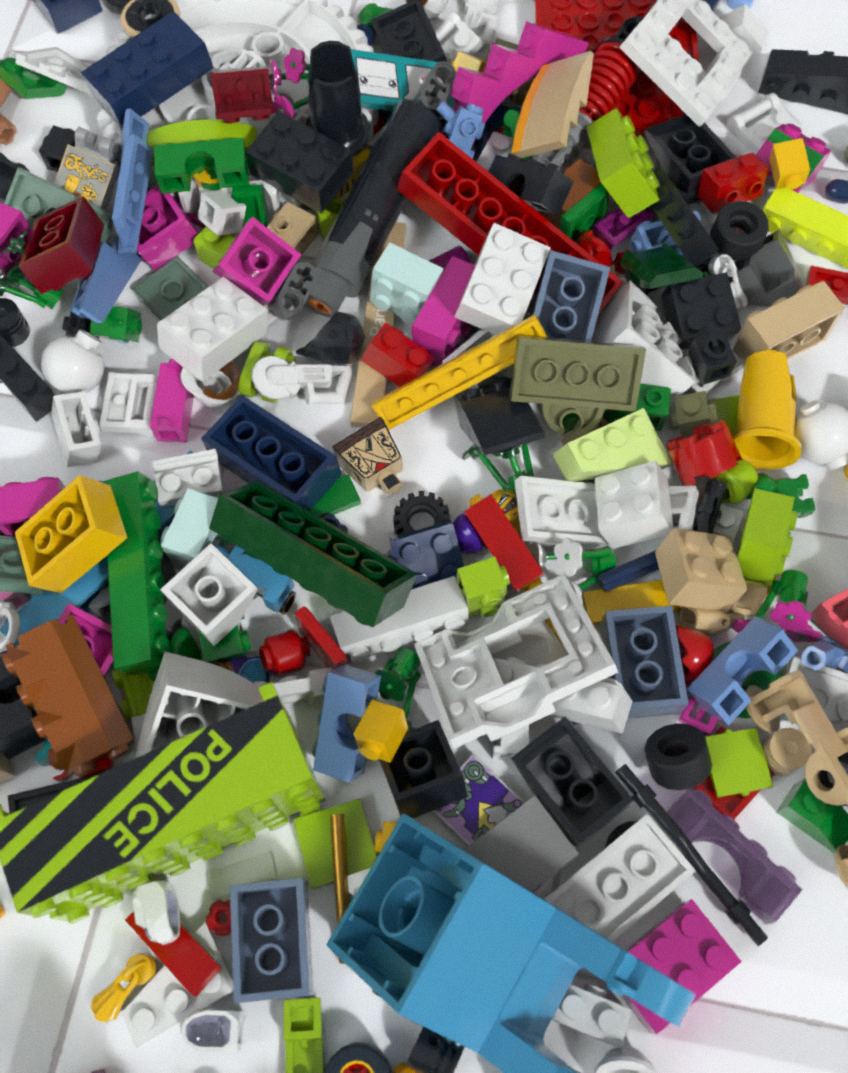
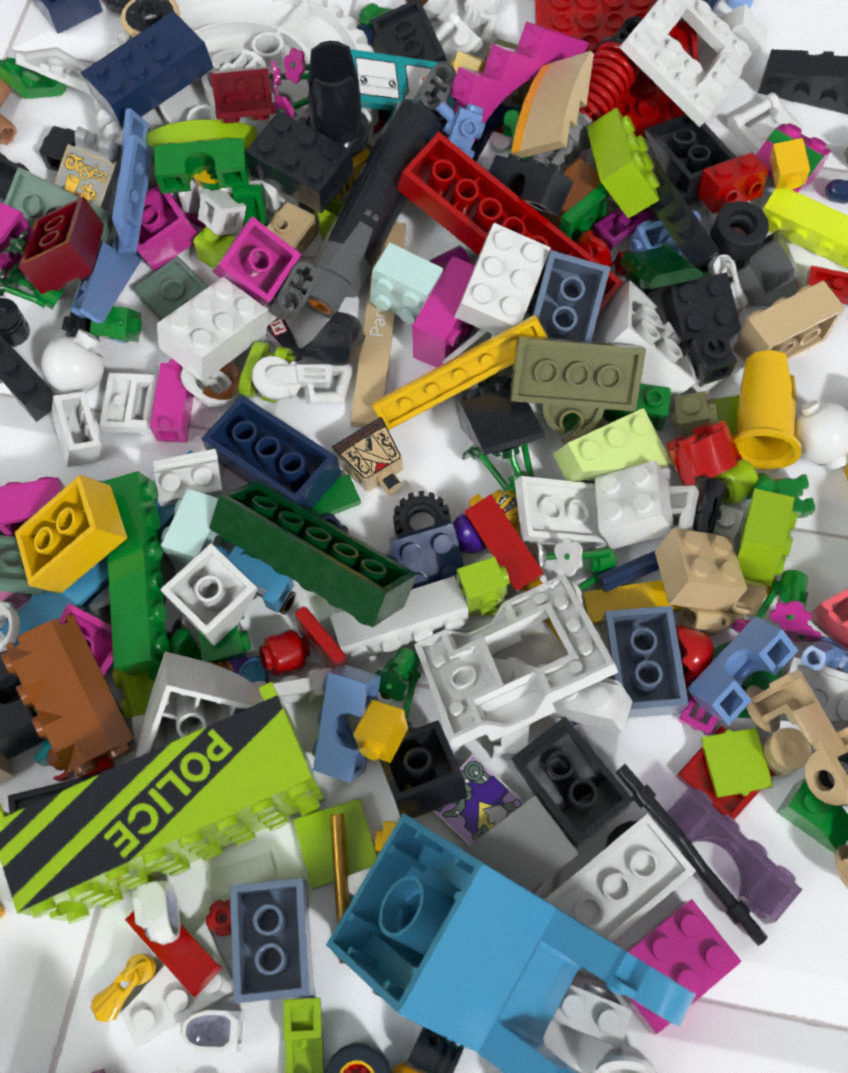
red brick [361,322,435,387] -> none
black tyre [644,723,712,791] -> none
none -> sticker [267,318,303,362]

